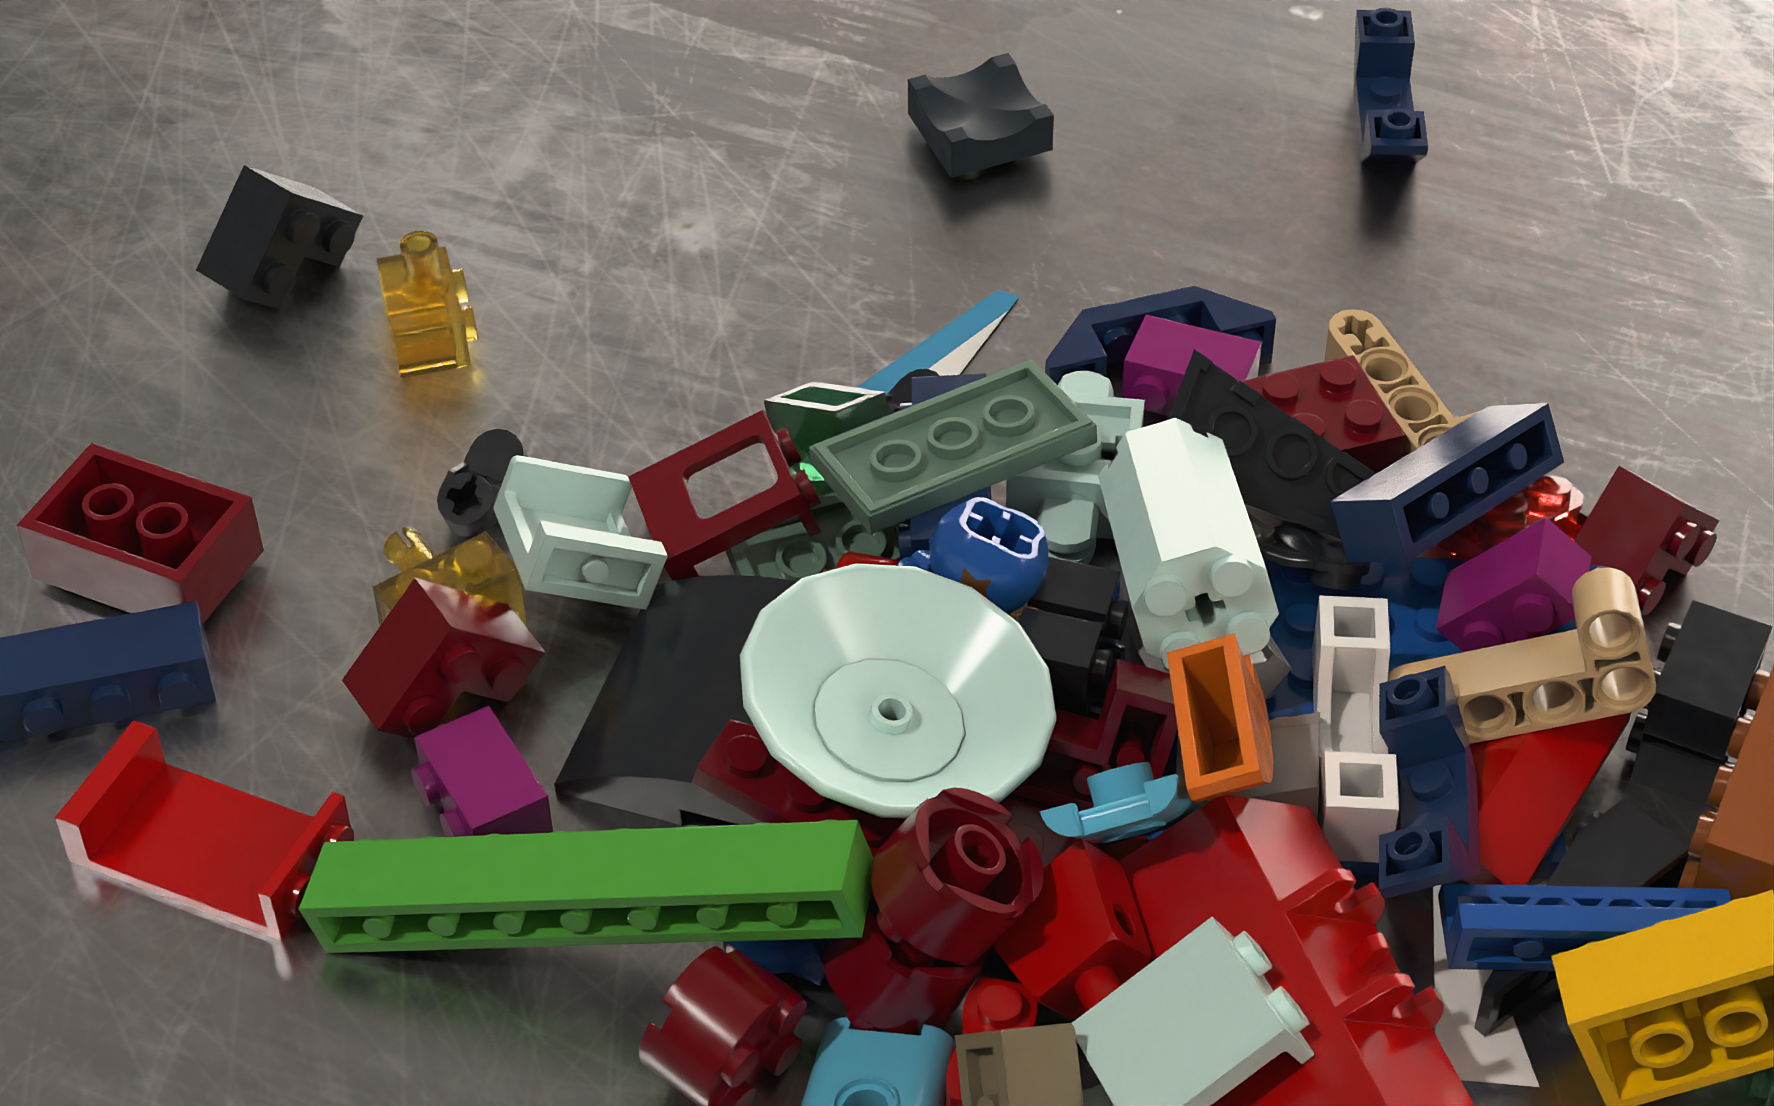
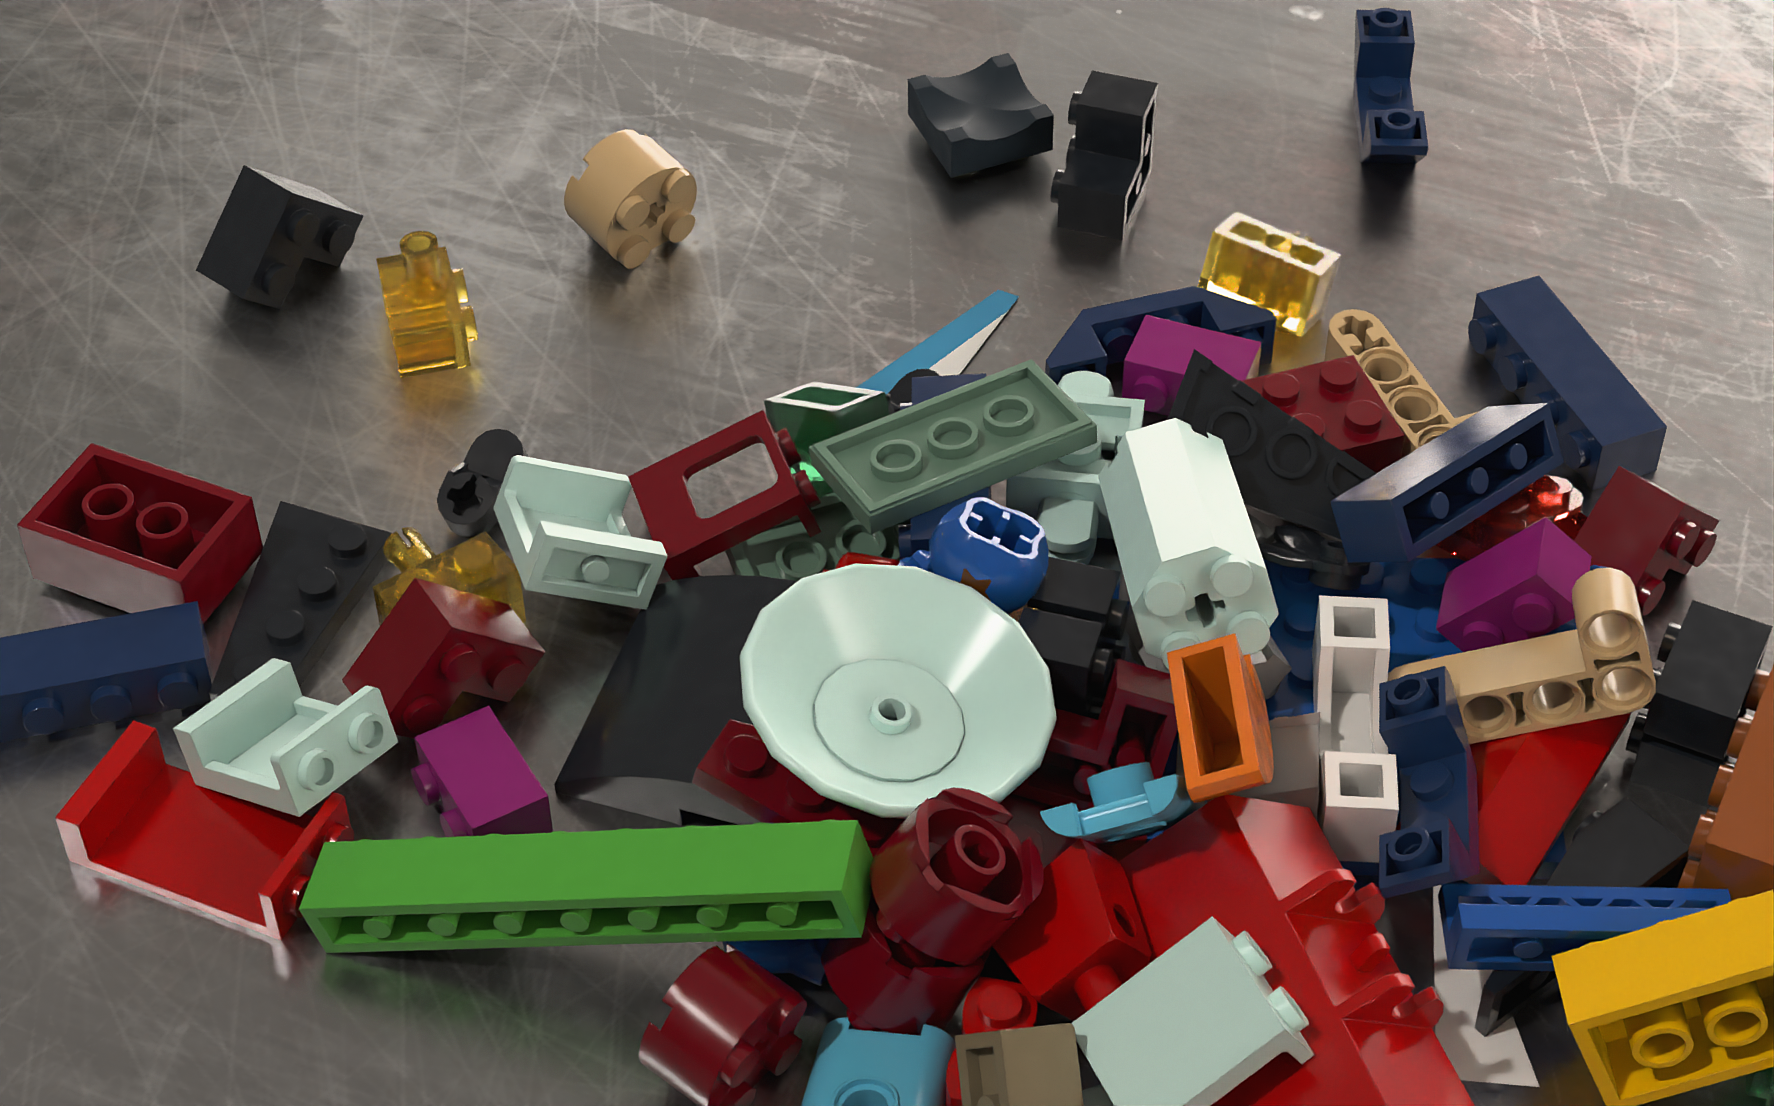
none -> light aqua panel [173,658,398,817]
none -> black wing [209,501,395,701]
none -> tan brick [564,129,697,269]
none -> black brick [1050,70,1158,240]
none -> clear yellow brick [1198,212,1342,337]
none -> dark blue brick [1468,275,1667,491]

